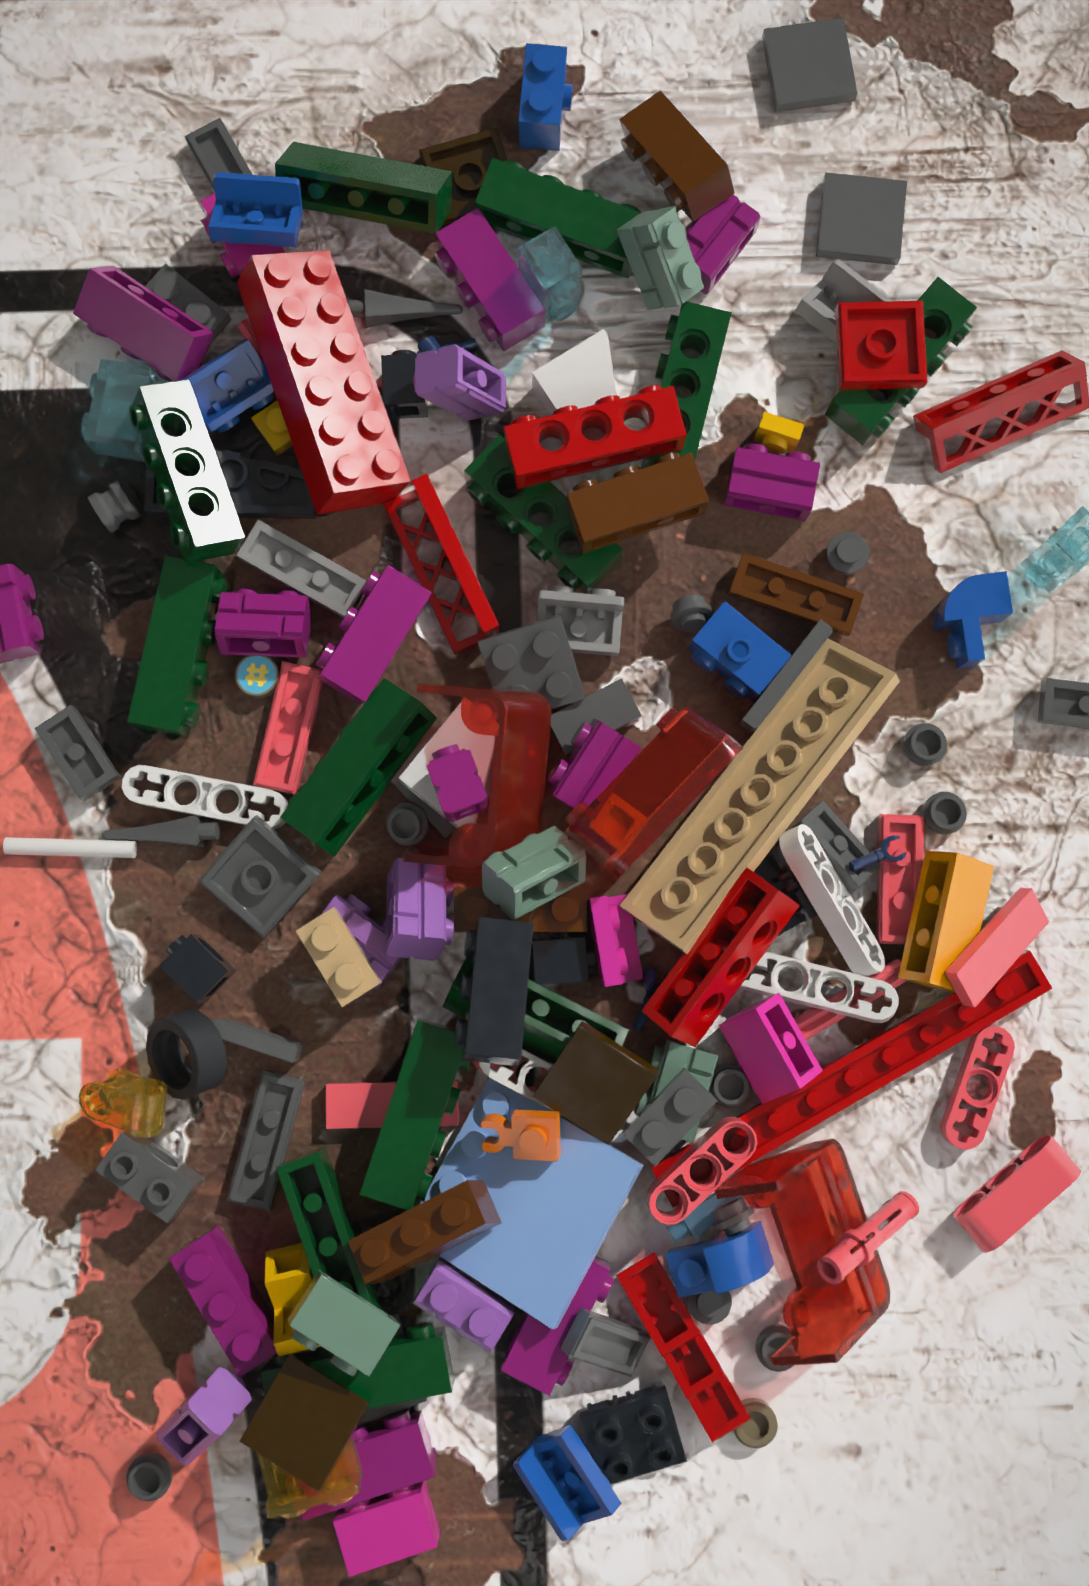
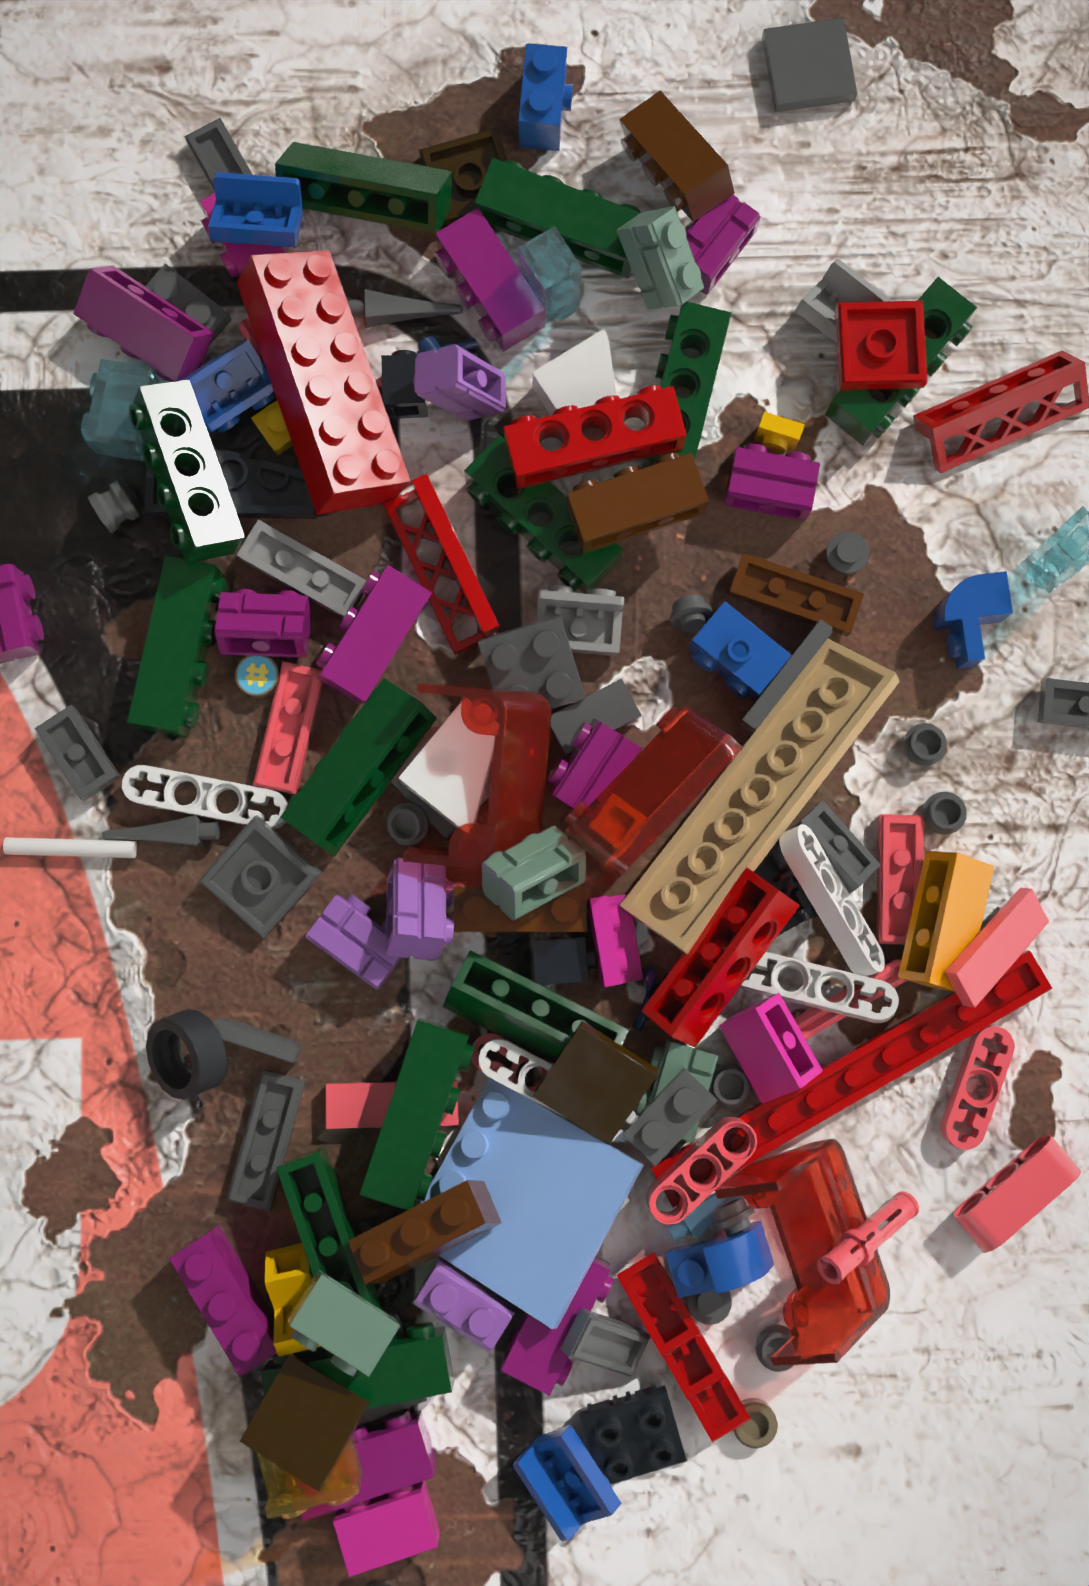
clear yellow piece [79,1068,167,1137] -> none
dark grey brick [95,1127,205,1223] -> none
dark grey plate [126,1452,173,1501] -> none
medium lavender brick [156,1367,252,1465] -> none
black brick [160,934,236,1003] -> none
tan plate [296,907,382,1007] -> none
magenta brick [426,744,488,823] -> none
black brick [454,917,533,1066] -> none
orange plate [481,1109,561,1162] -> none
dark grey tile [816,172,907,265] -> none
dark blue hand [849,835,907,872] -> none

